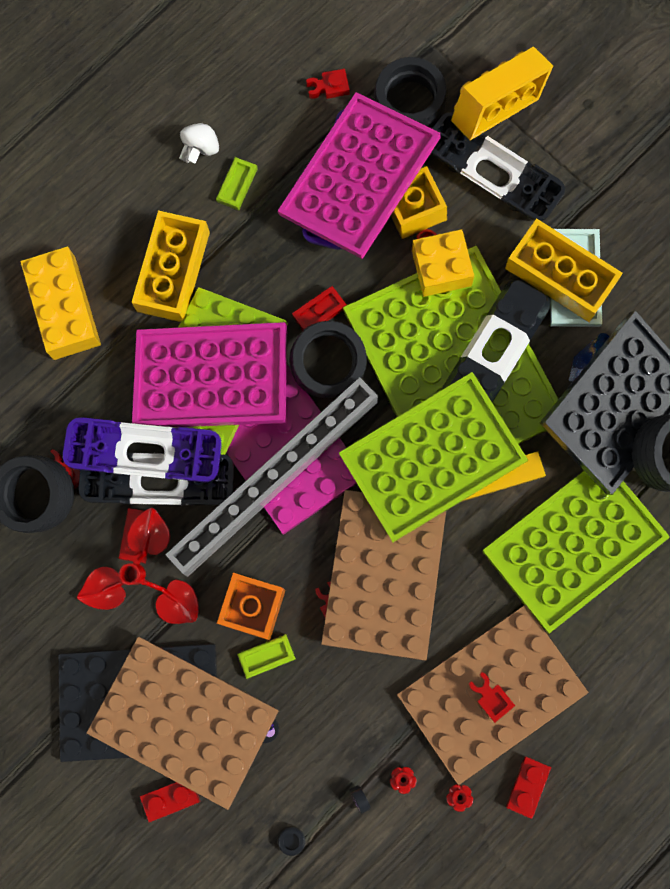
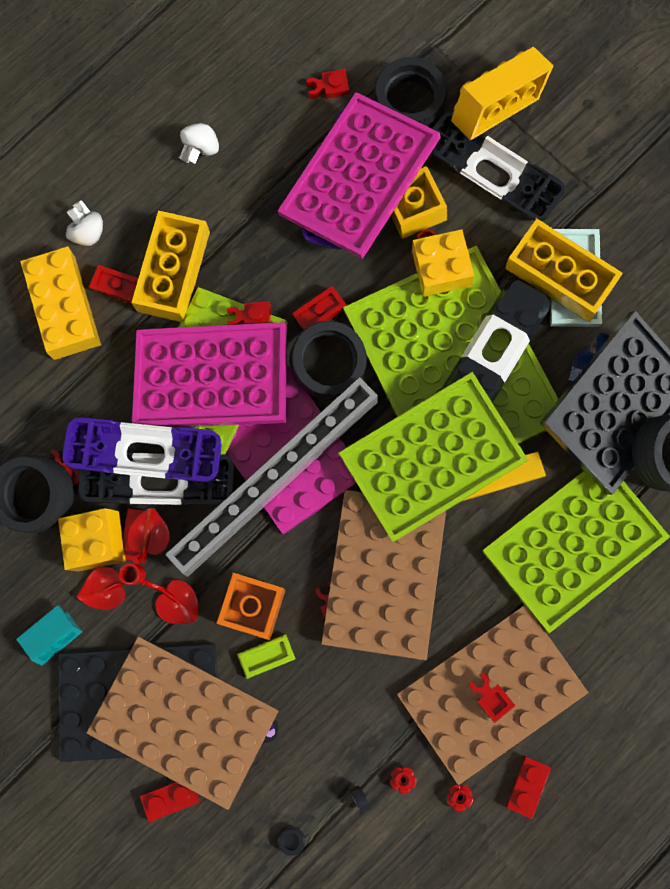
lime tile [216,157,258,210] -> none
none -> teal hinge [17,605,83,665]
none -> yellow brick [58,508,126,572]
none -> white piece [66,200,103,246]
none -> red plate [89,265,139,303]
none -> red plate [227,301,271,325]

